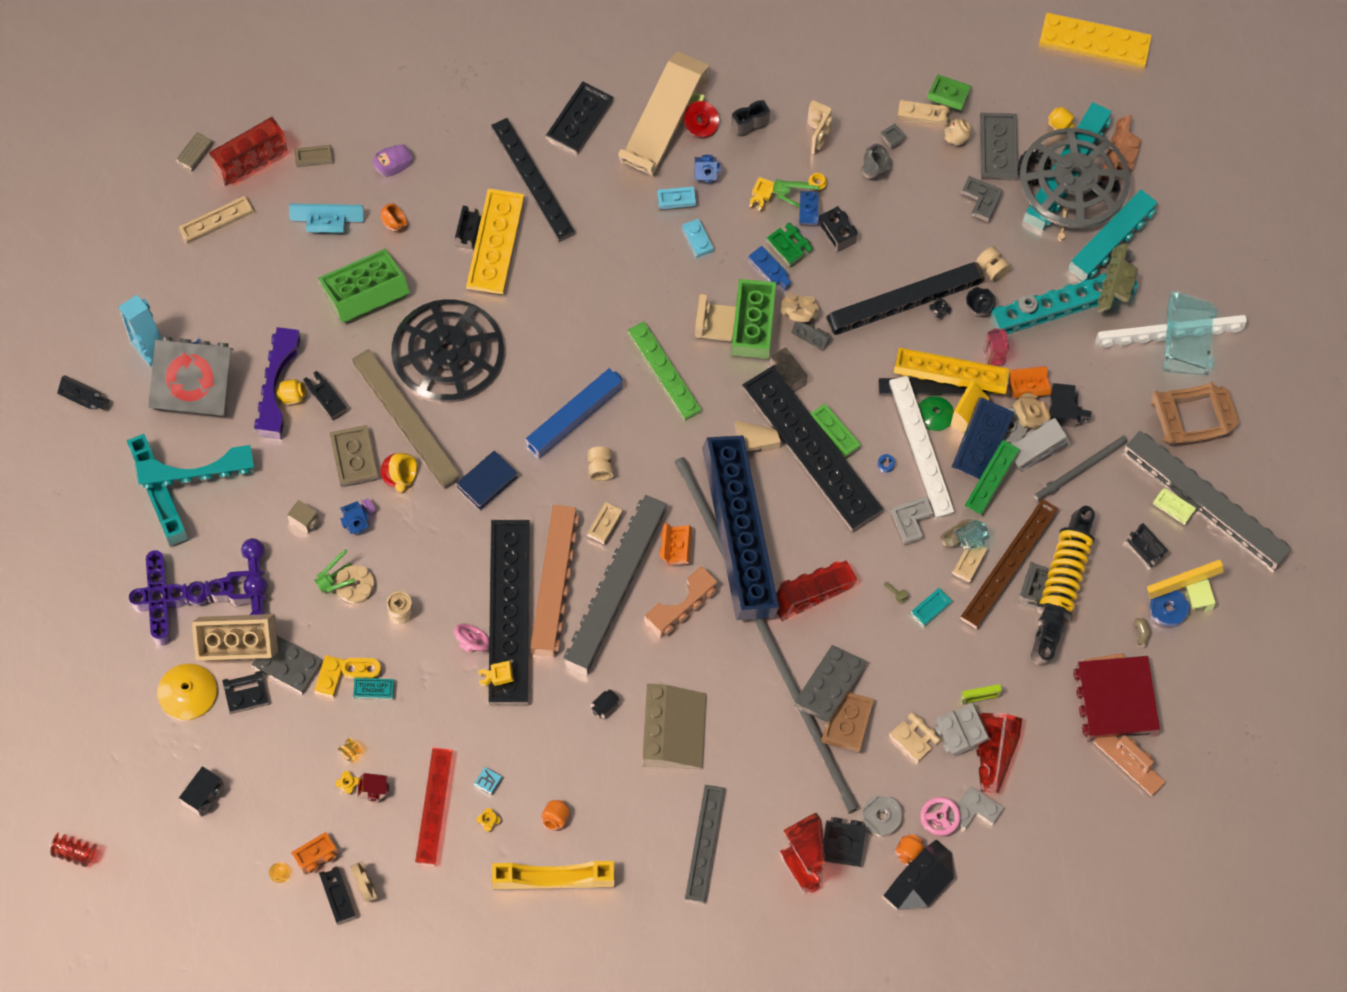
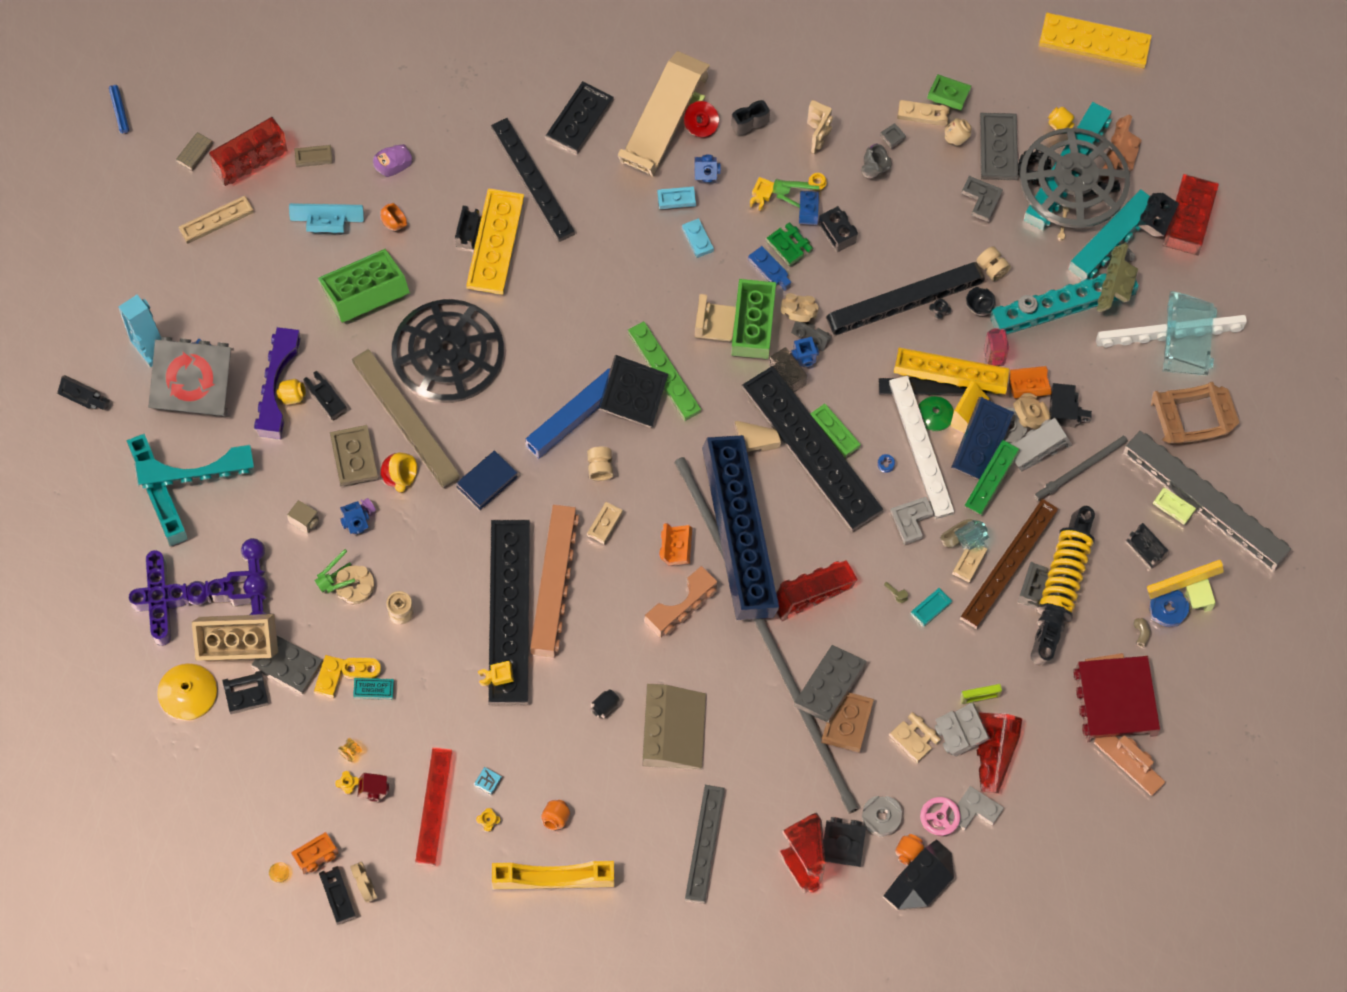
clear red piece [50,832,97,867] -> none
black brick [179,766,224,817] -> none
bright pink piece [454,623,489,652] -> none
dark grey brick [563,494,667,675] -> none
none -> blue axle [109,85,129,134]
none -> black plate [598,355,668,428]
none -> blue brick [791,337,819,367]
none -> black brick [1138,193,1179,236]
none -> clear red brick [1163,174,1219,256]

